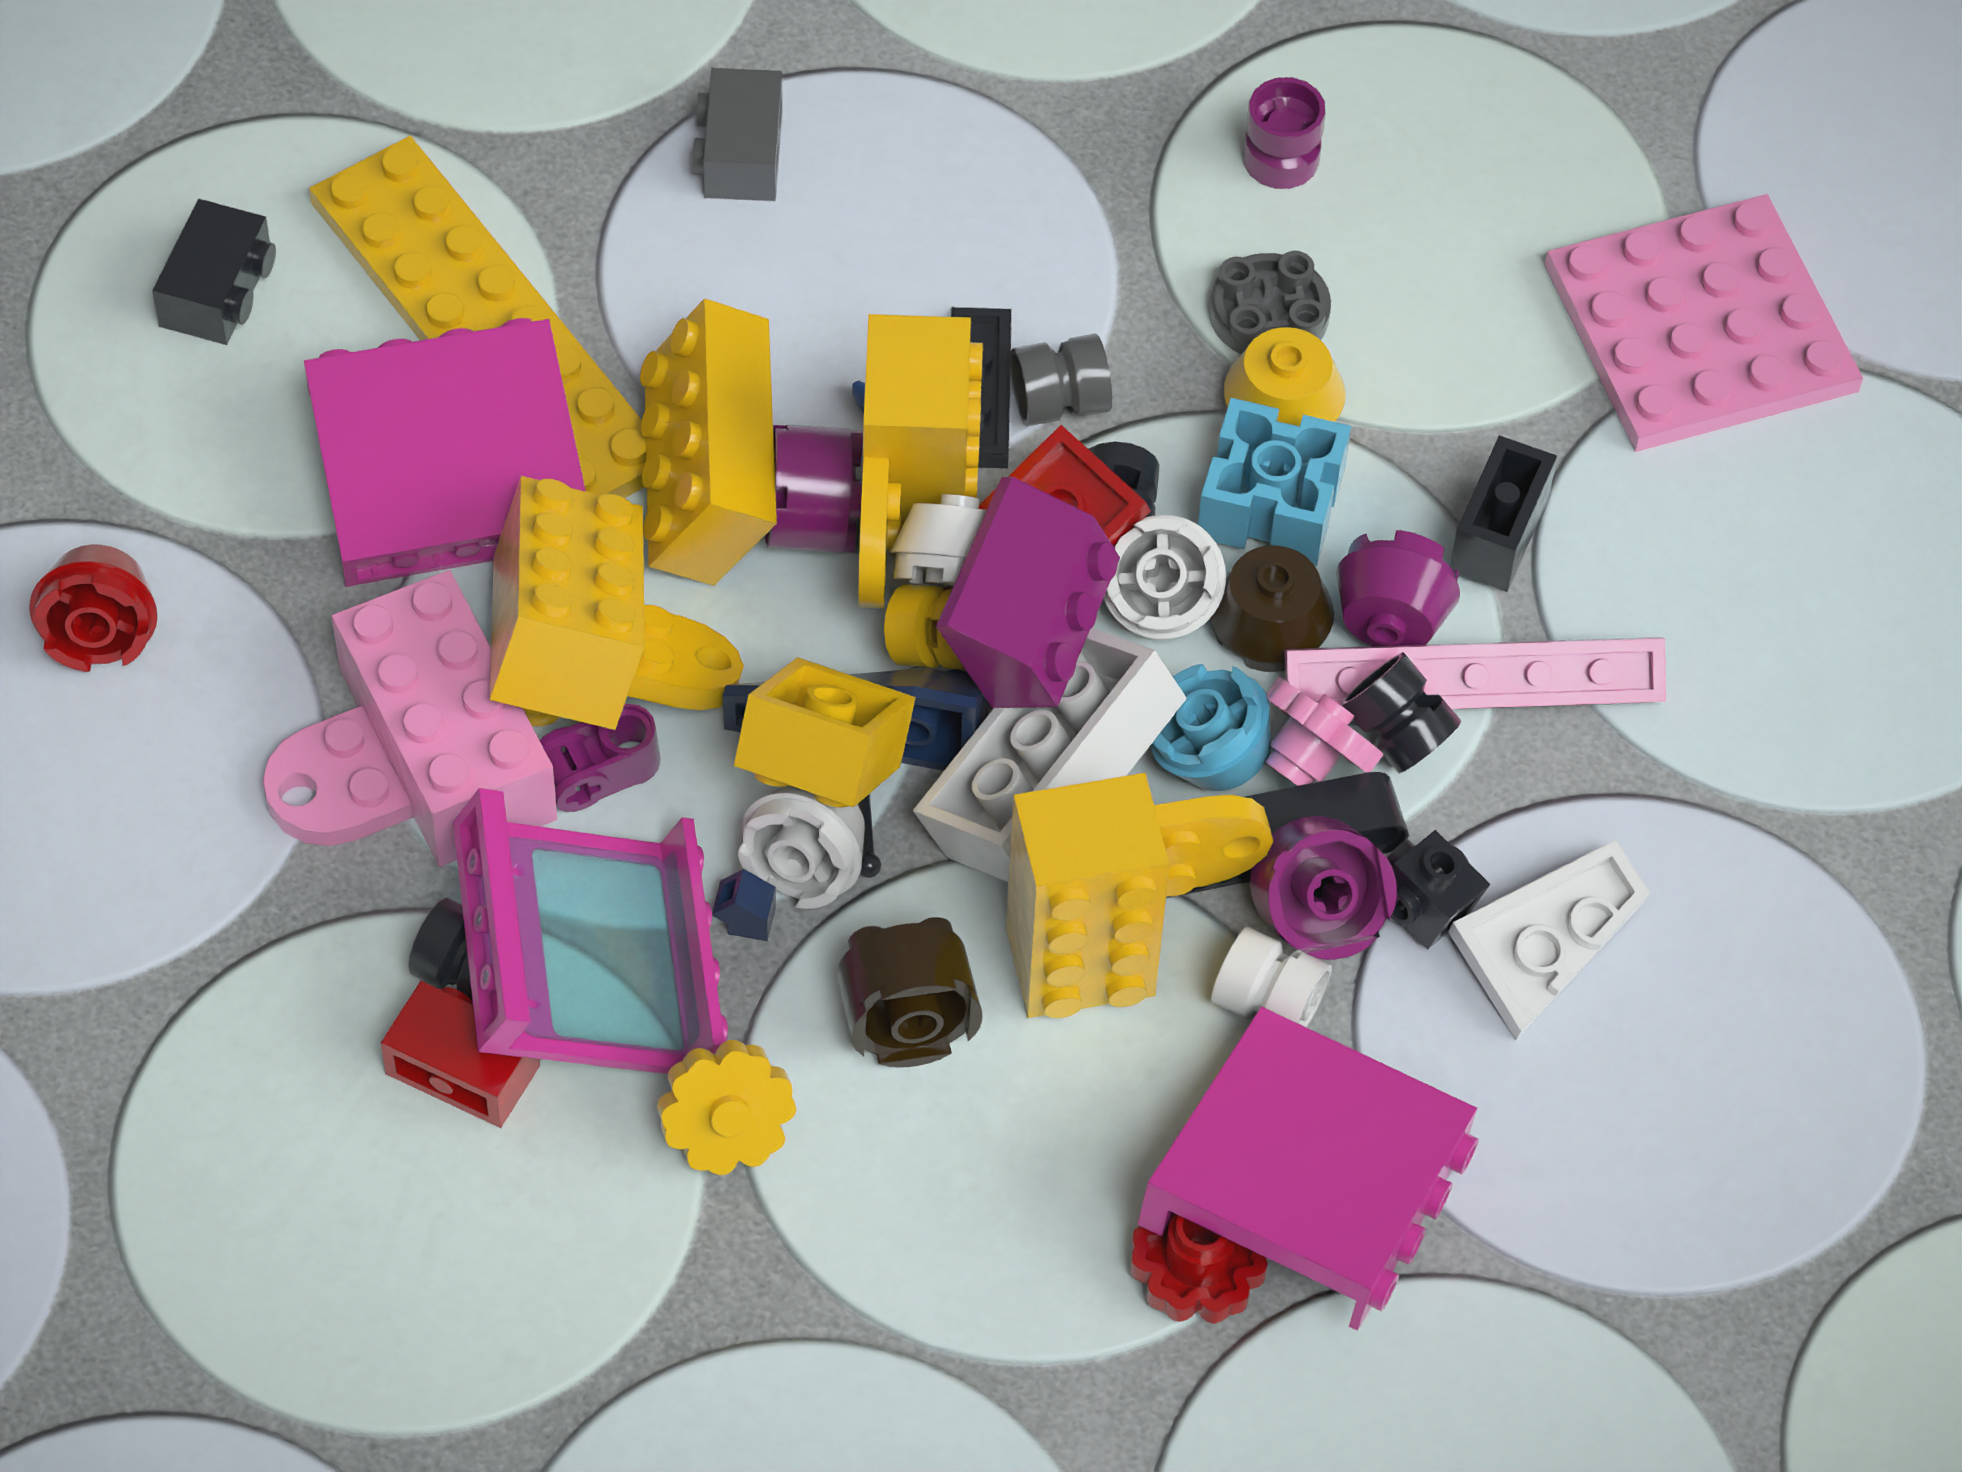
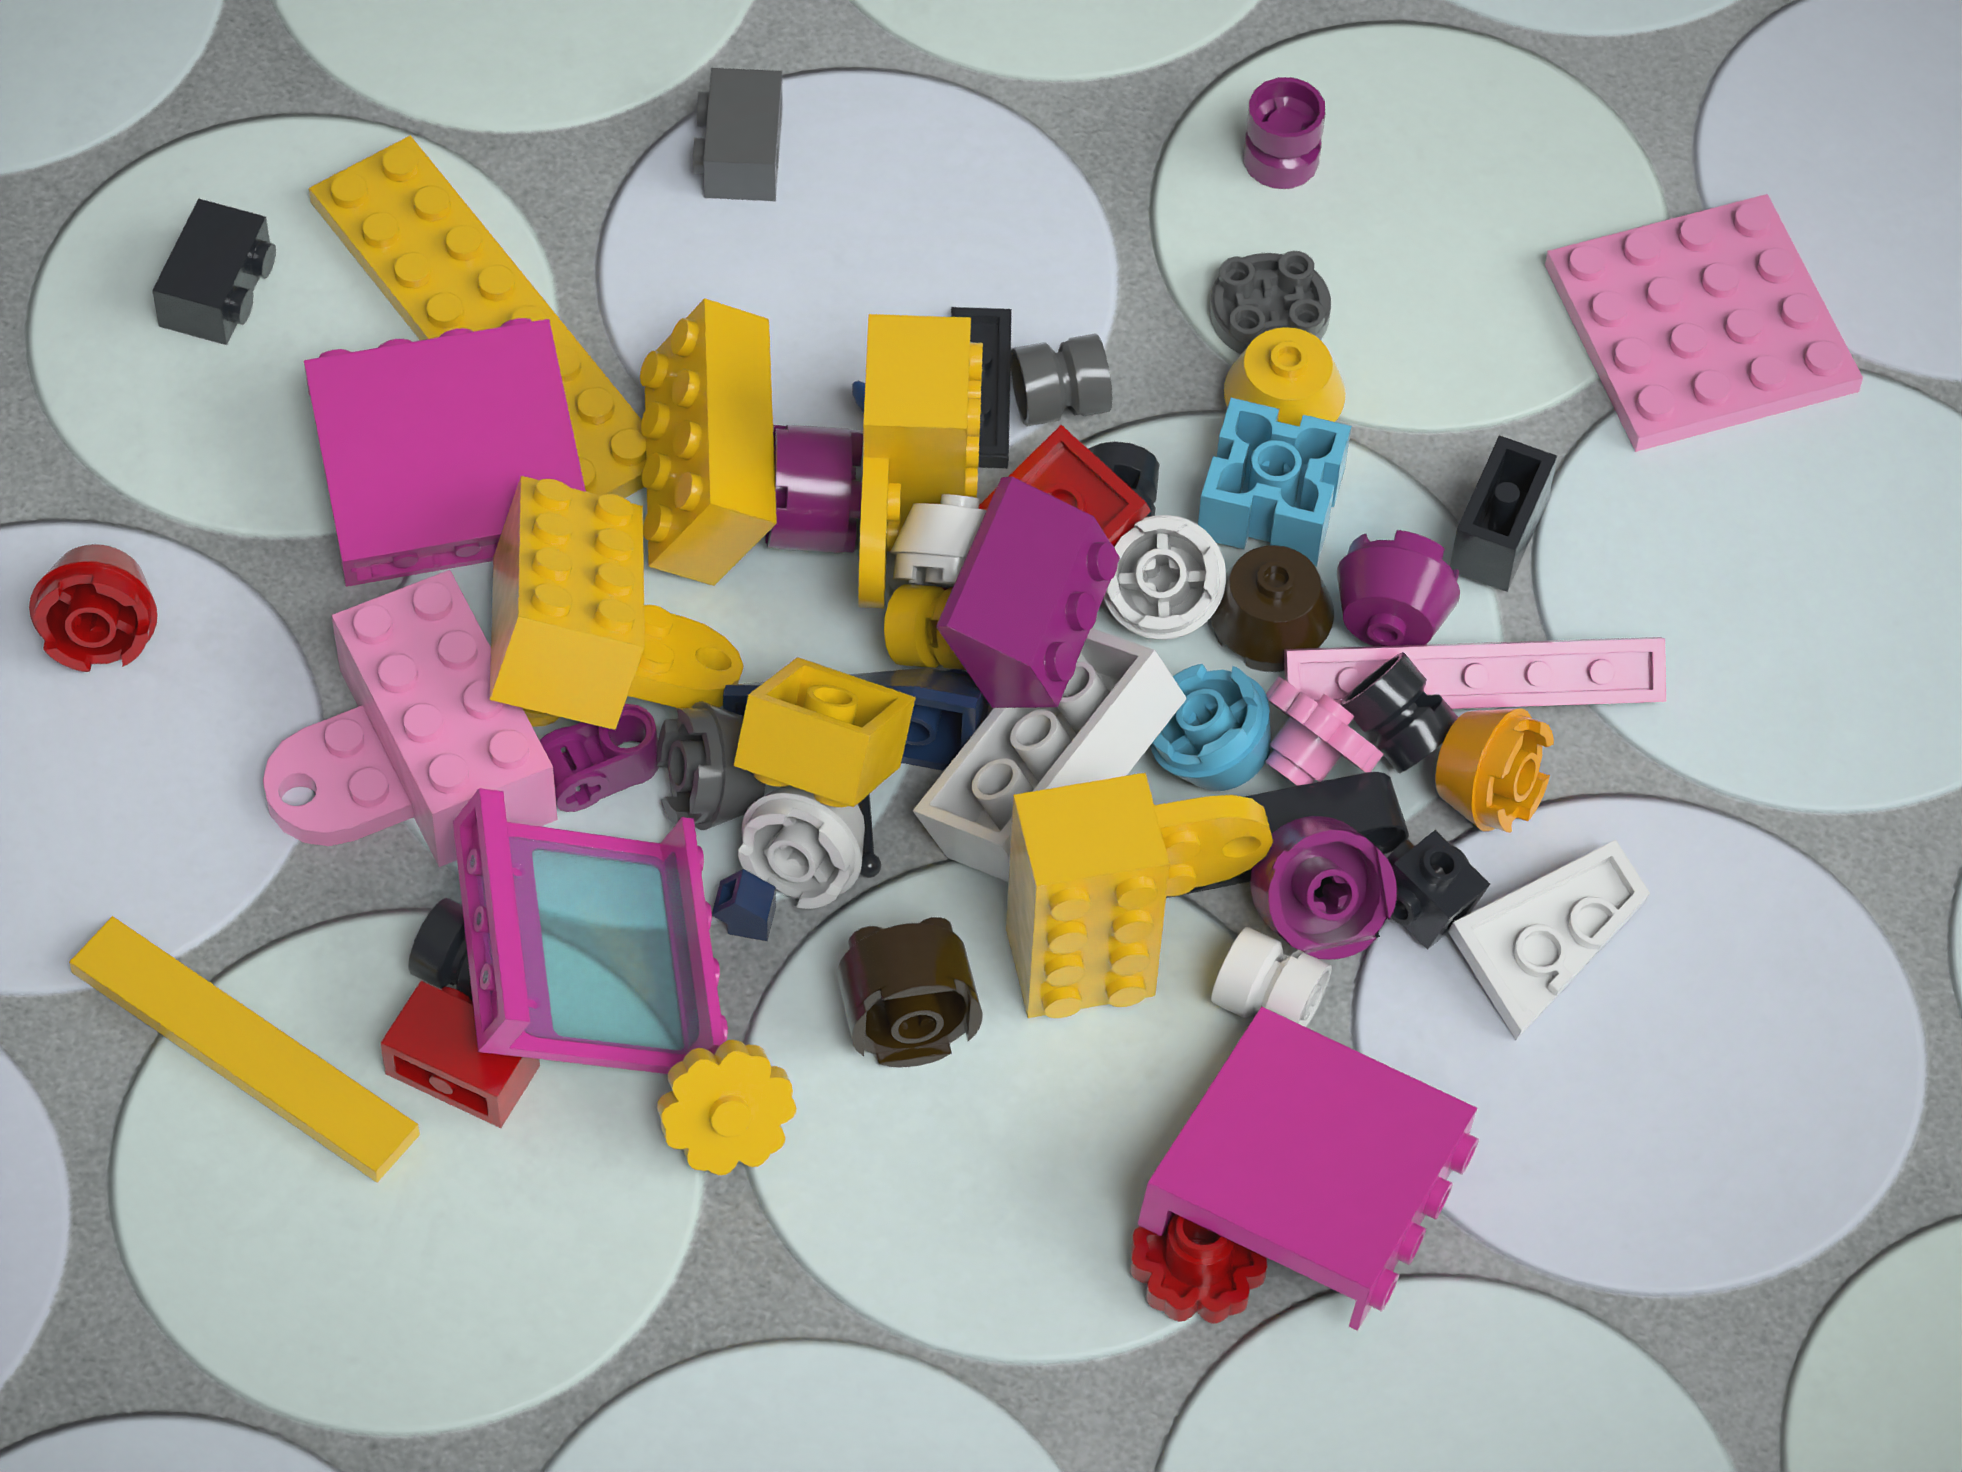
none -> yellow tile [69,916,420,1183]
none -> dark grey cone [657,701,766,830]
none -> light orange cone [1435,708,1554,833]

